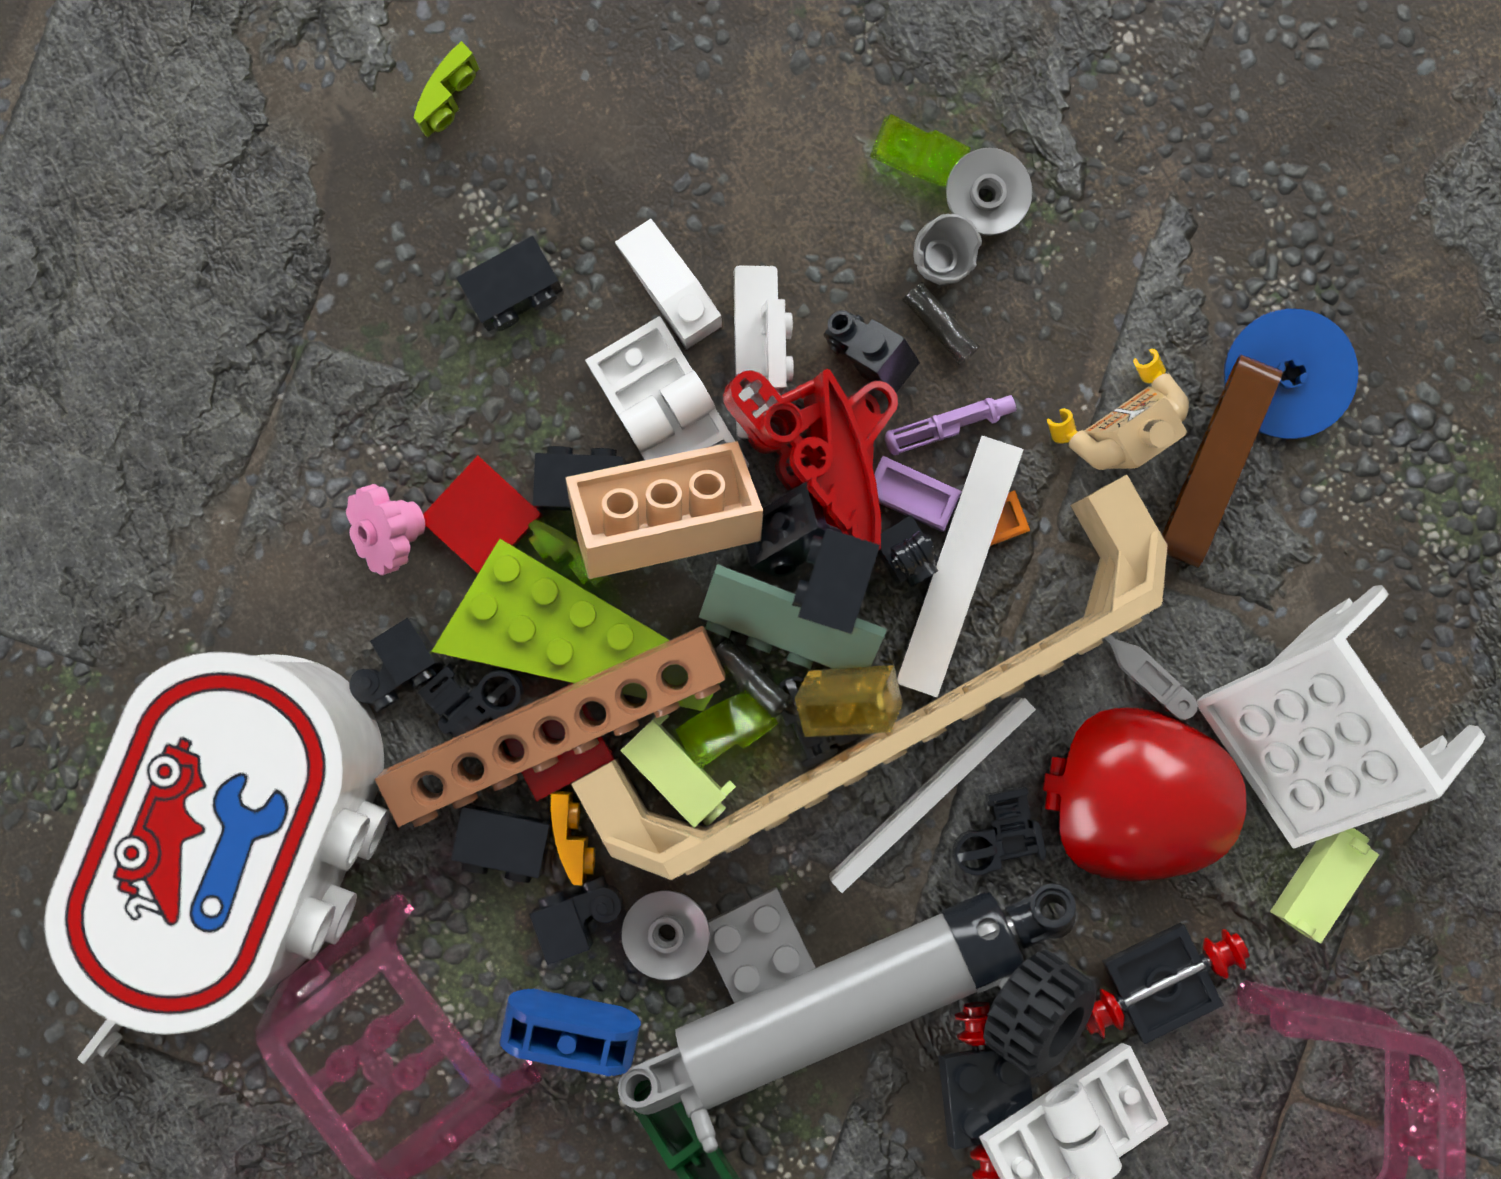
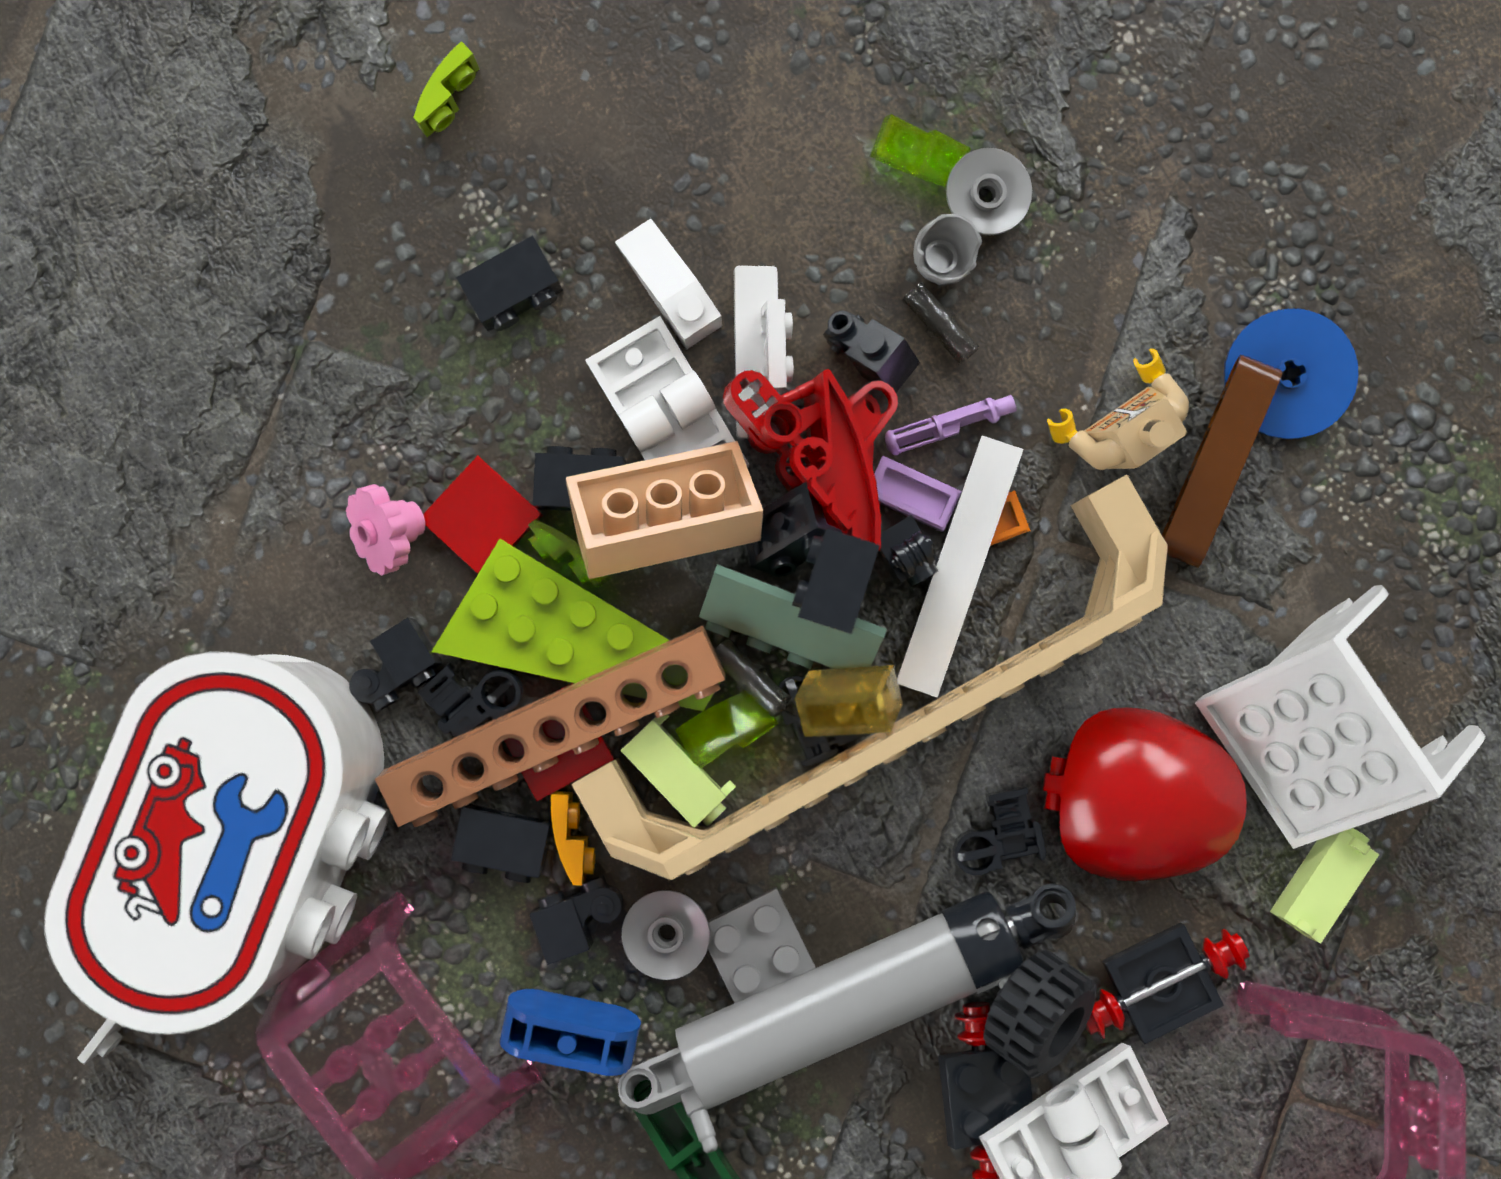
white tile [829,698,1036,893] -> none
light grey piece [1104,634,1198,720] -> none

